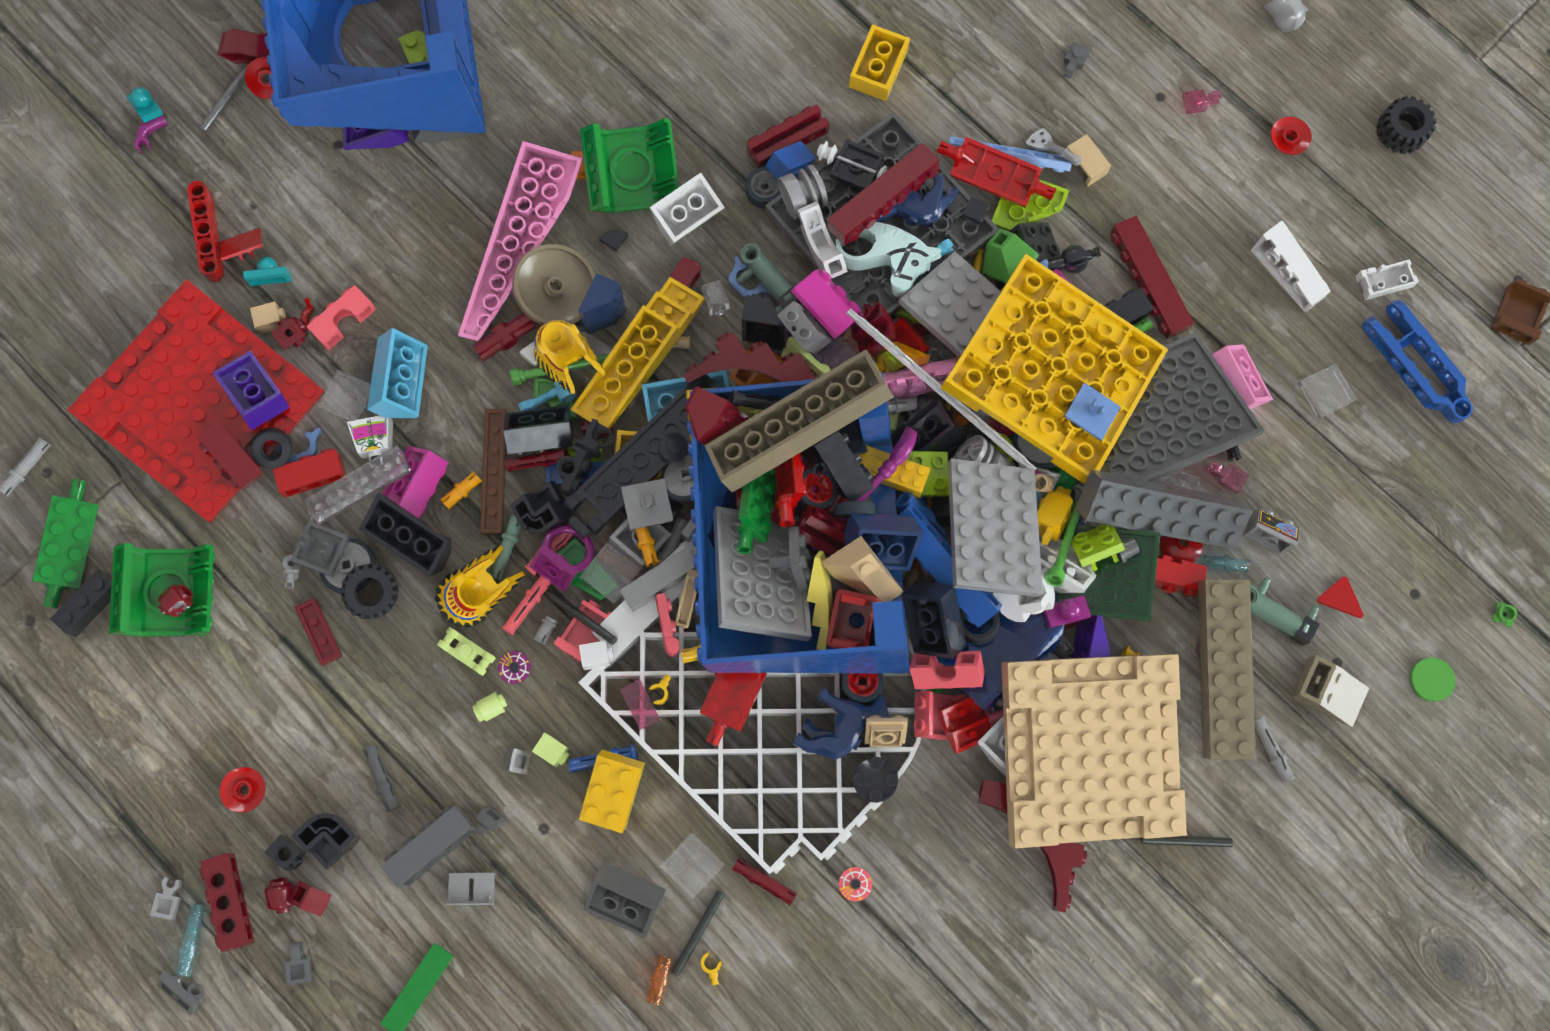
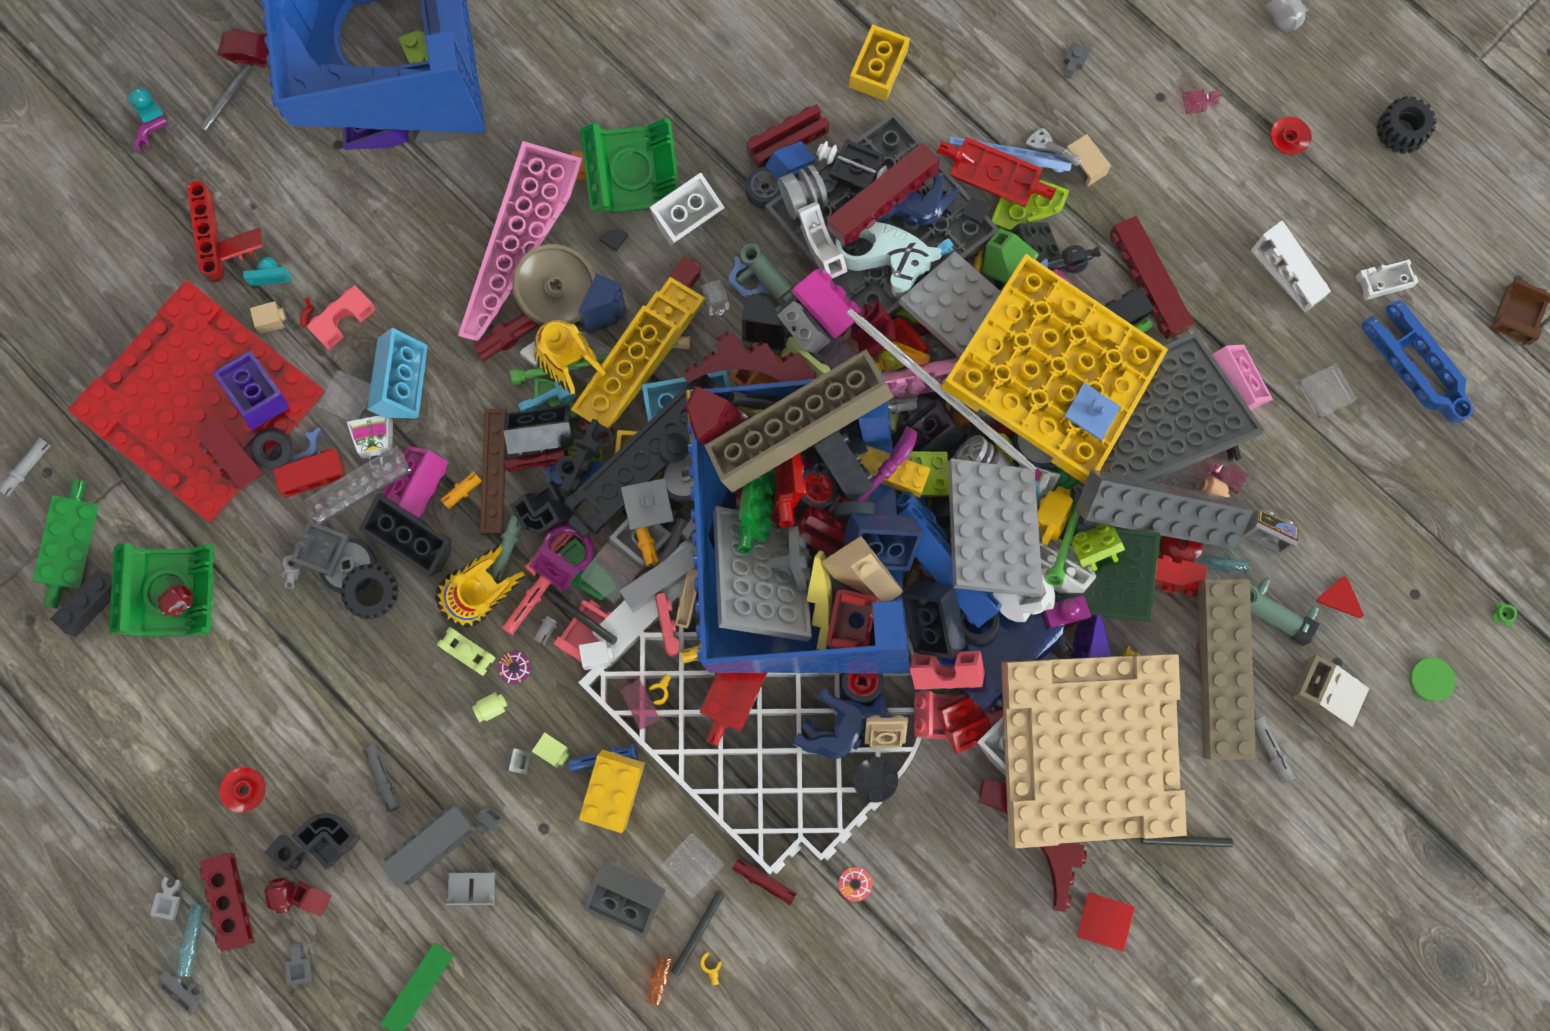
red dish [245,57,274,99] -> none
dark red brick [271,316,309,350] -> none
dark red tile [294,597,343,666] -> none
tan hose [1035,474,1055,492] -> none
dark grey piece [1116,537,1140,564] -> none
none -> red slope [1077,892,1135,952]
none -> light nougat head [1195,476,1230,497]

